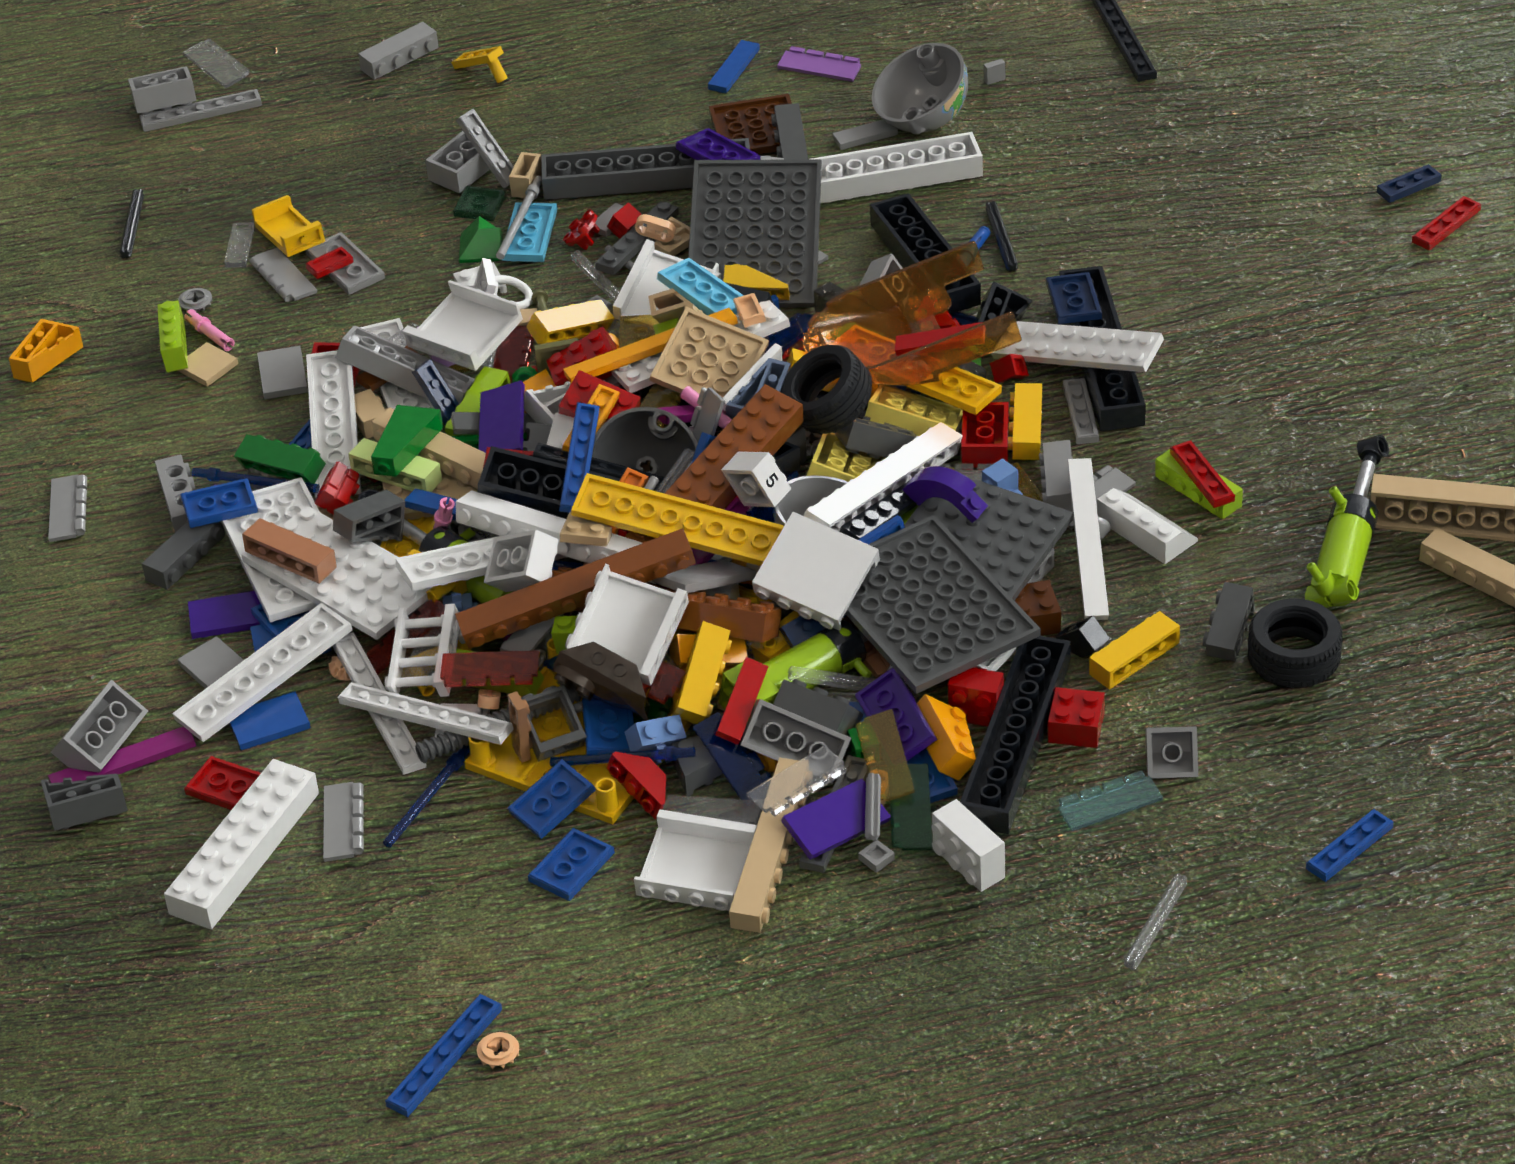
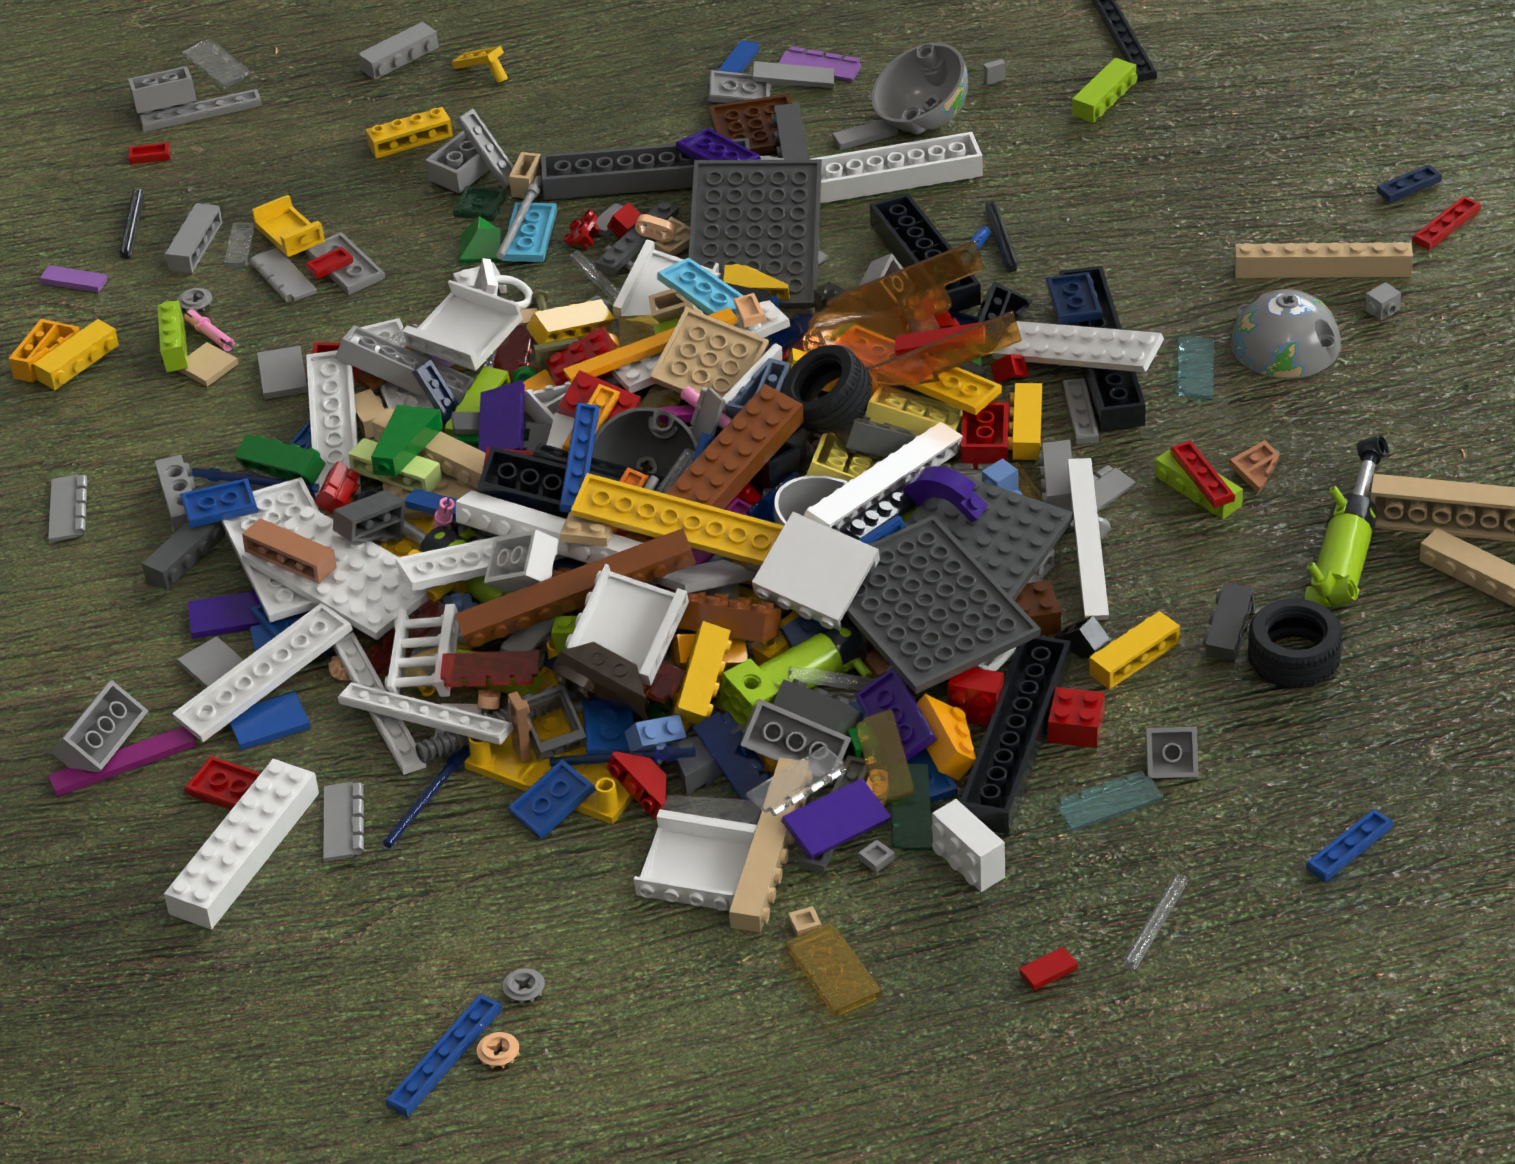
dark grey wedge [41,774,128,831] -> none
blue tile [528,828,615,901] -> none
red tile [715,657,769,745] -> none
white brick [721,452,791,507] -> none
light grey axle [865,773,881,841] -> none
white slope [1097,488,1198,564] -> none
none -> yellow brick [33,319,119,390]
none -> medium lavender tile [40,265,107,293]
none -> red tile [128,142,171,165]
none -> light grey brick [164,203,222,273]
none -> yellow brick [366,107,453,159]
none -> light grey gear [503,968,545,1004]
none -> light grey tile [708,70,771,103]
none -> light grey tile [753,61,834,88]
none -> clear yellow tile [786,922,882,1017]
none -> tan tile [789,906,822,938]
none -> red tile [1019,947,1078,991]
none -> lime brick [1072,58,1138,123]
none -> clear light blue windscreen [1177,336,1214,399]
none -> nougat wing [1229,440,1280,493]
none -> light grey piece [1231,289,1341,378]
none -> tan brick [1235,242,1413,278]
none -> light grey brick [1365,282,1401,321]

